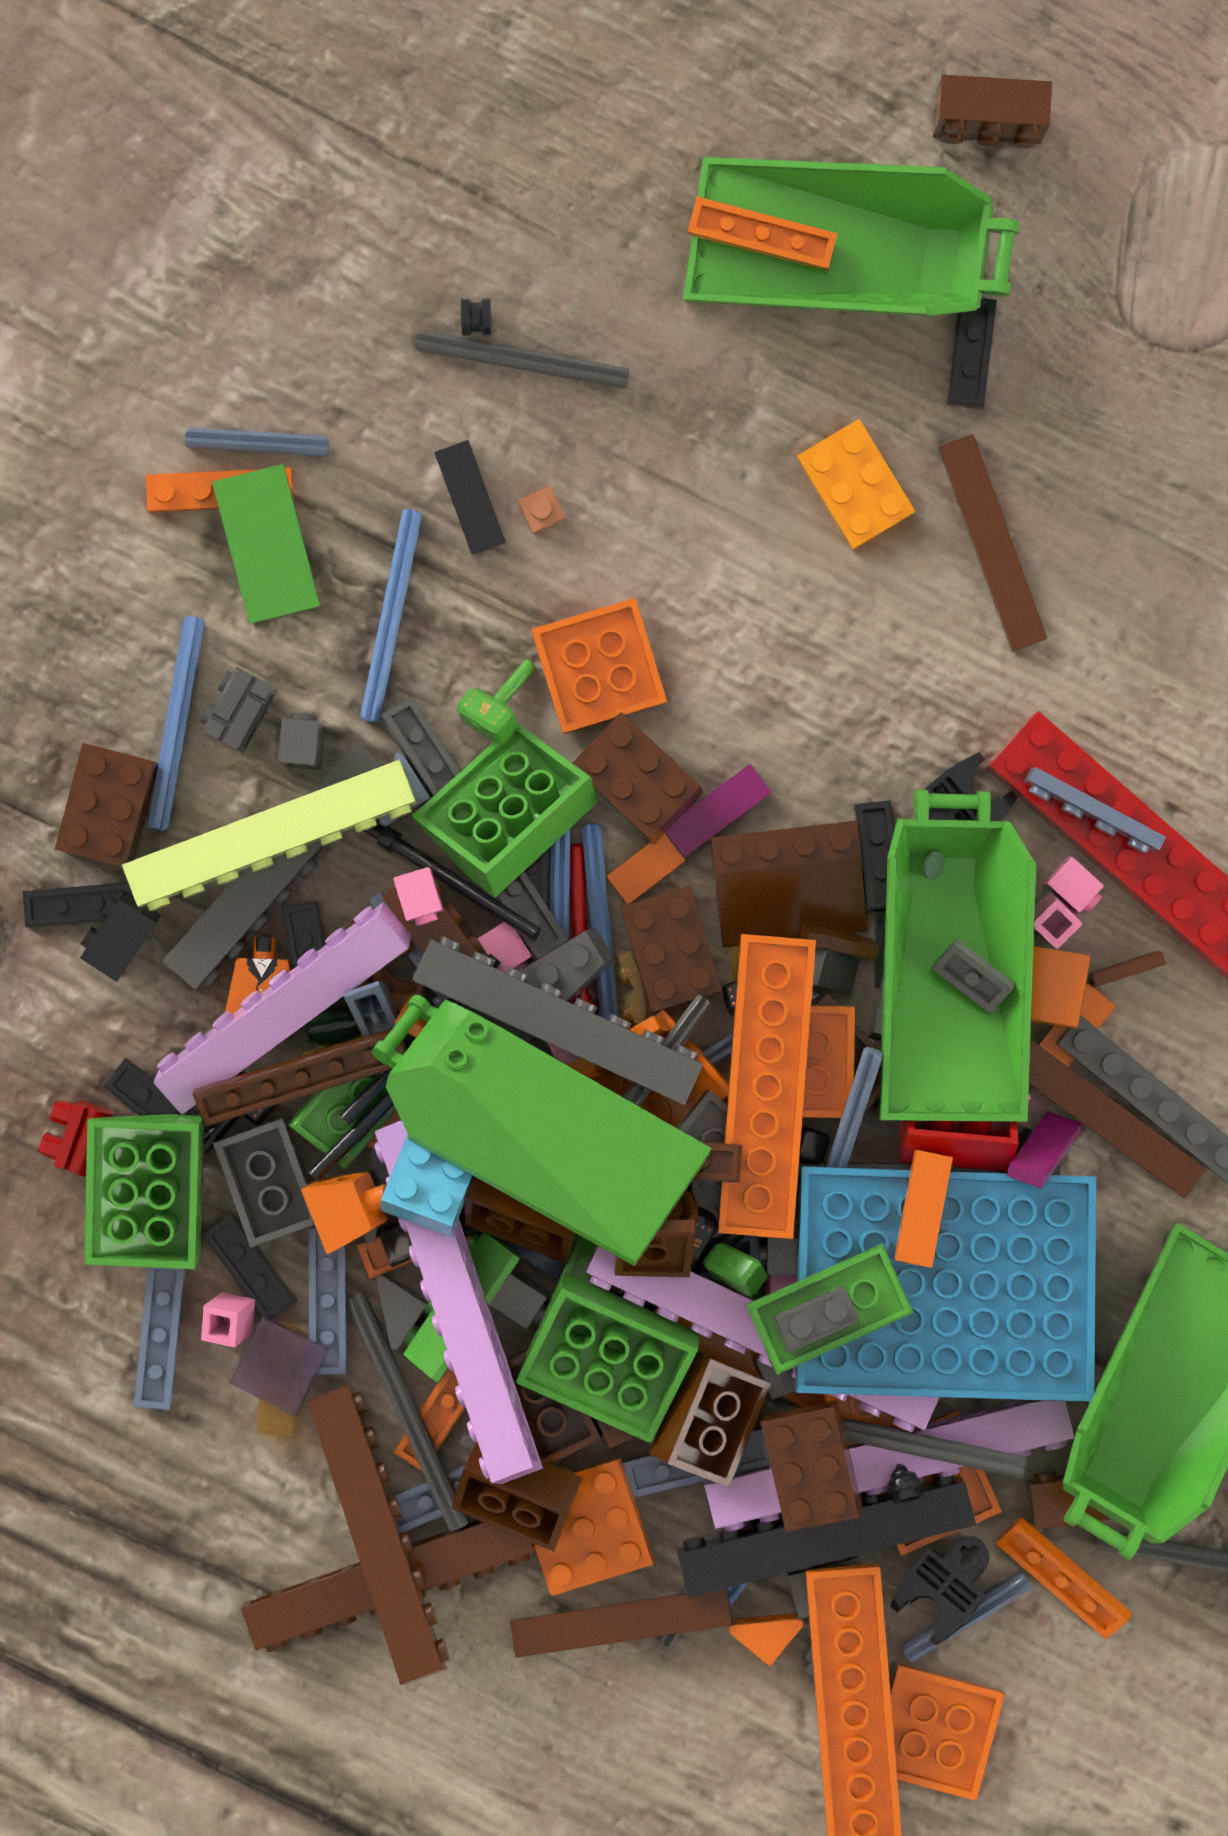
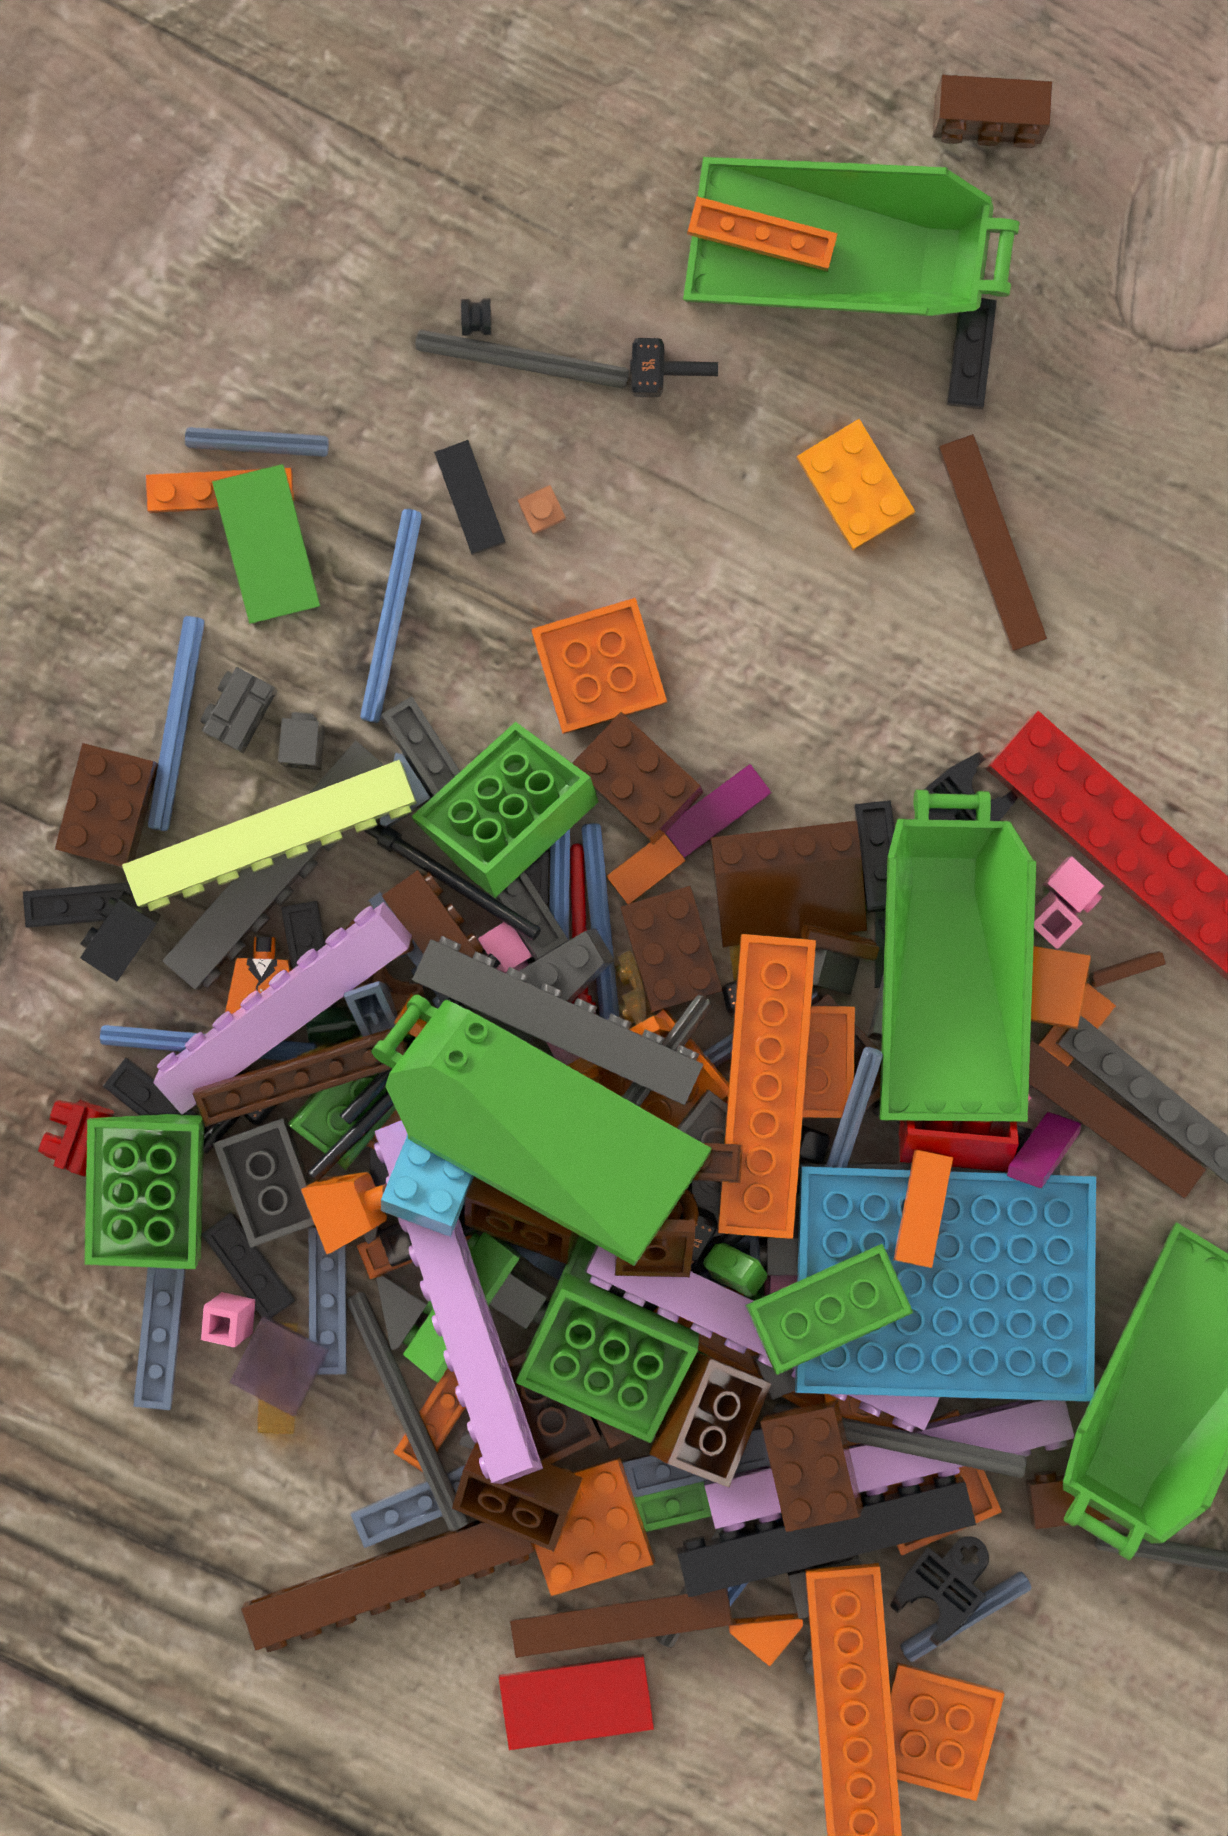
reddish brown brick [307,1385,450,1685] -> none
bright pink brick [393,867,444,926] -> none
bright green piece [456,659,536,743] -> none
dark grey brick [770,1286,859,1352] -> none
black plate [886,1464,924,1504] -> none
sand green piece [923,851,944,879] -> none
dark grey plate [932,938,1015,1014] -> none
orange plate [995,1517,1132,1640] -> none
sand blue plate [1024,767,1166,854] -> none
none -> medium blue axle [100,1025,317,1061]
none -> red tile [499,1654,654,1750]
none -> black piece [630,338,718,397]
none -> bright green plate [634,1481,712,1532]

